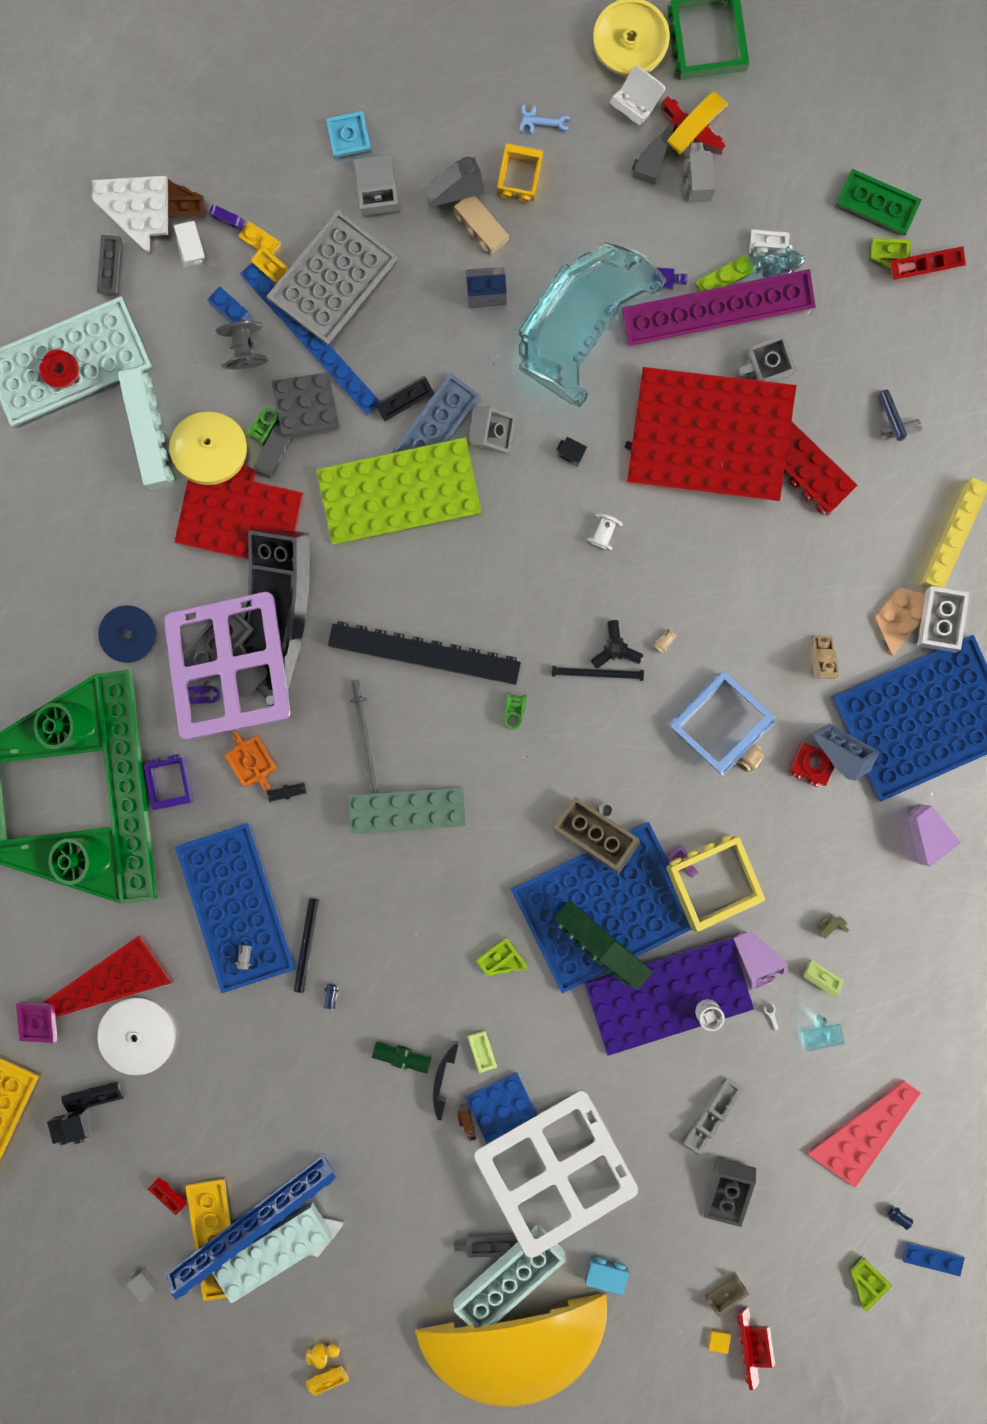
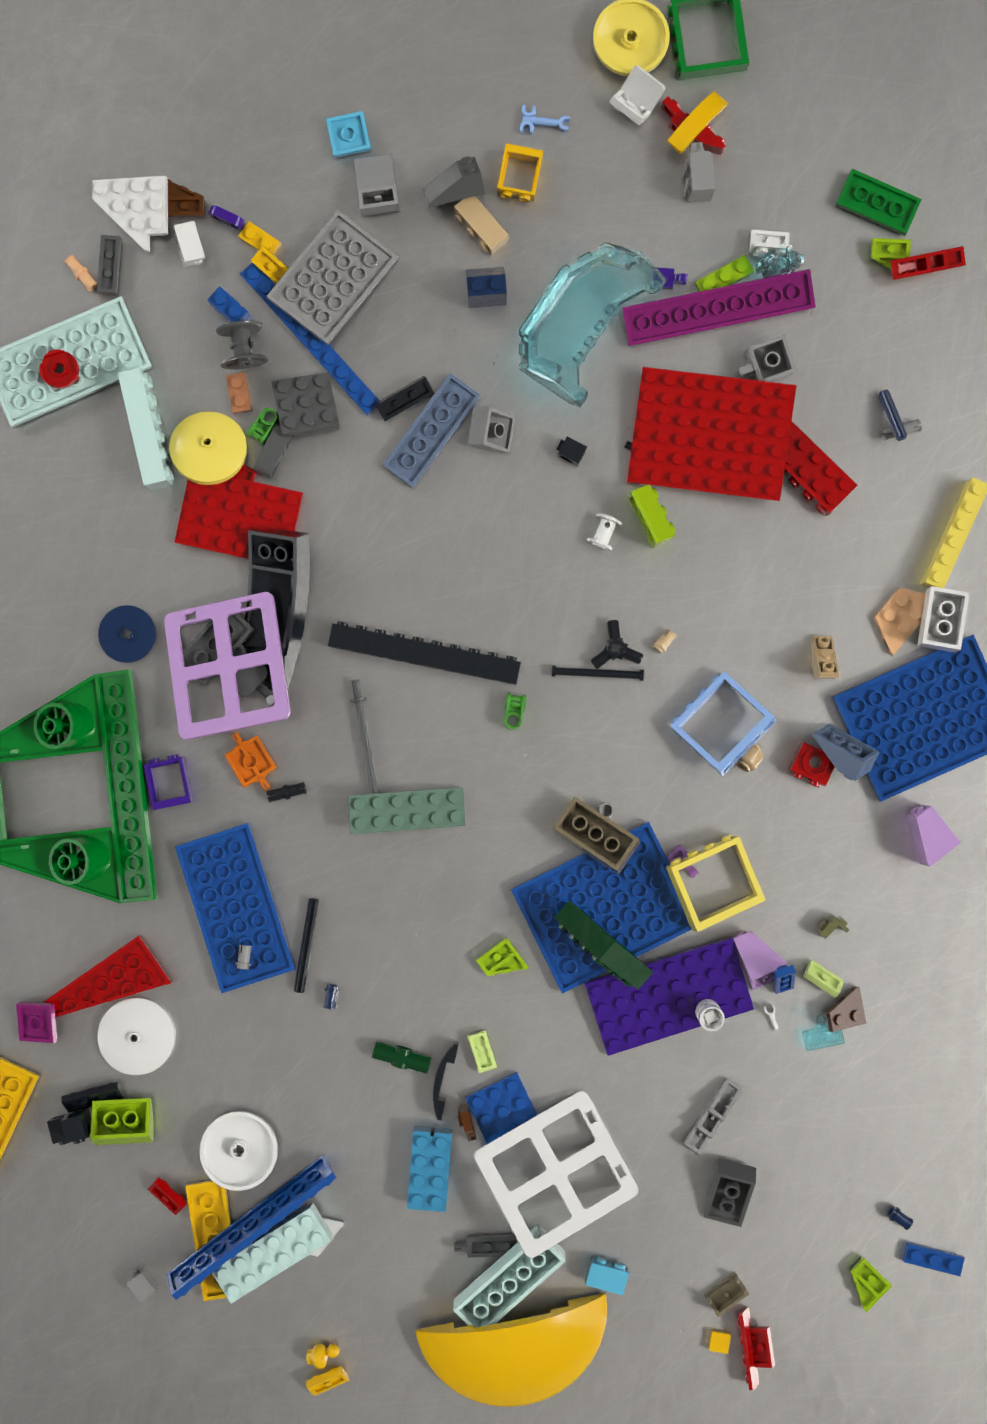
dark purple beam [188,686,221,704] -> none
lime plate [316,437,482,545] -> none
dark grey slope [632,124,675,185] -> none
coral wing [807,1080,921,1188] -> none
none -> light nougat pin [64,255,97,292]
none -> lime slope [90,1098,154,1145]
none -> white dish [200,1111,278,1191]
none -> nougat plate [226,372,252,414]
none -> dark azure piece [407,1126,452,1212]
none -> lime slope [628,484,676,548]
none -> blue plate [773,965,796,994]
none -> wing [826,986,866,1032]

